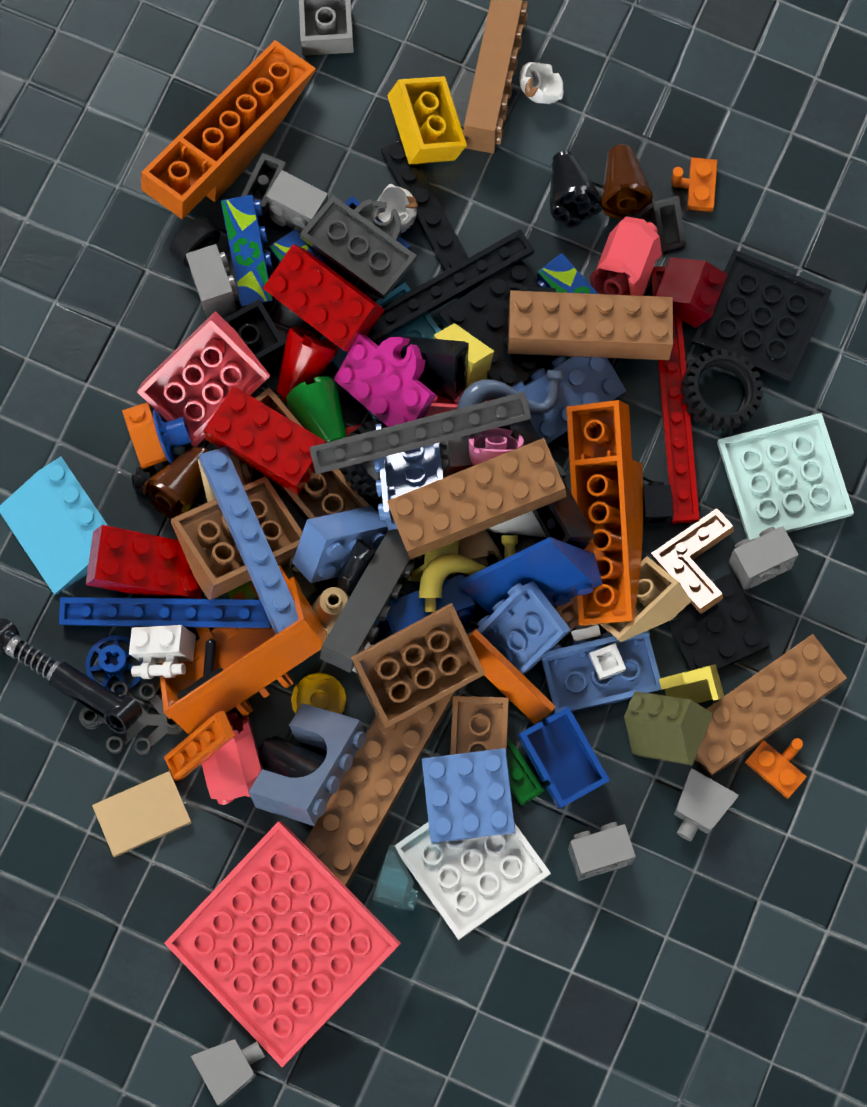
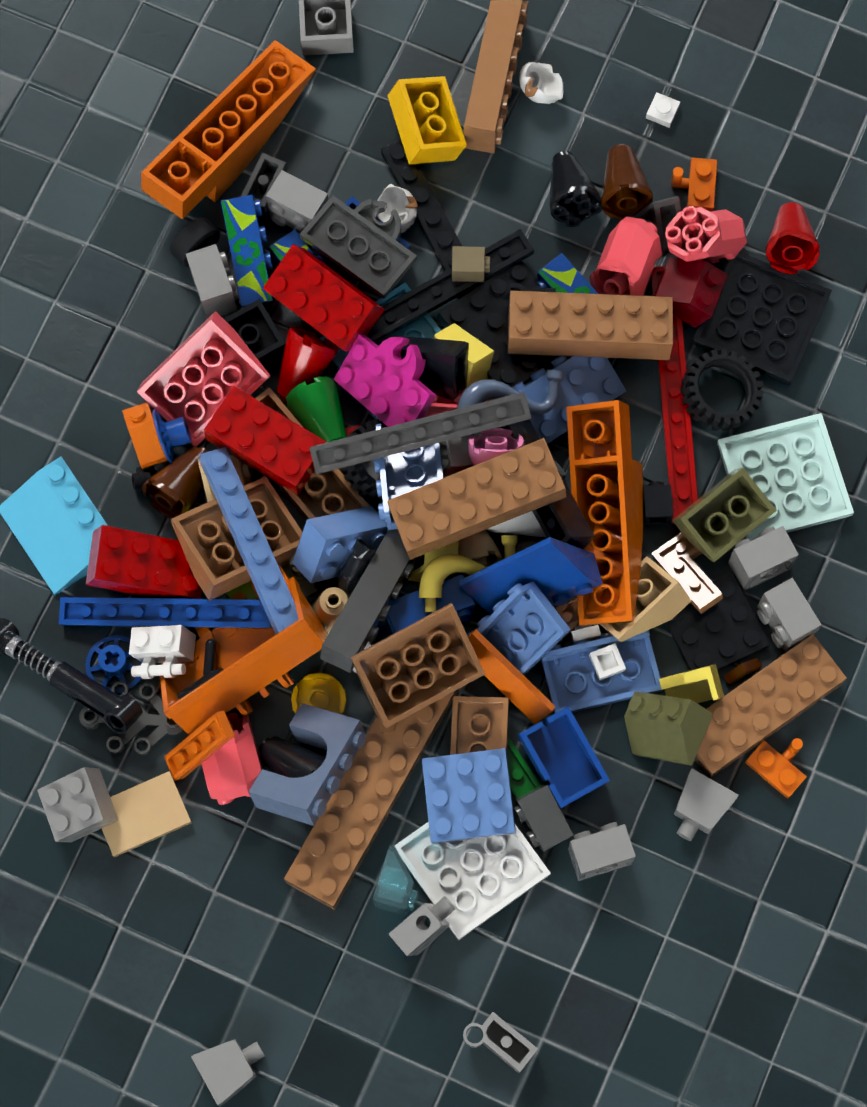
coral plate [164,821,401,1067] -> none
none -> light grey brick [37,767,118,842]
none -> light grey torso [389,896,456,956]
none -> dark tan brick [452,246,490,282]
none -> light grey hinge [463,1012,538,1074]
none -> dark grey brick [513,784,573,851]
none -> white plate [646,92,680,128]
none -> coral brick [665,206,747,263]
none -> olive slope [672,467,777,562]
none -> reddish brown tile [724,658,762,684]
none -> light grey brick [757,577,822,653]
none -> red cone [766,202,820,274]

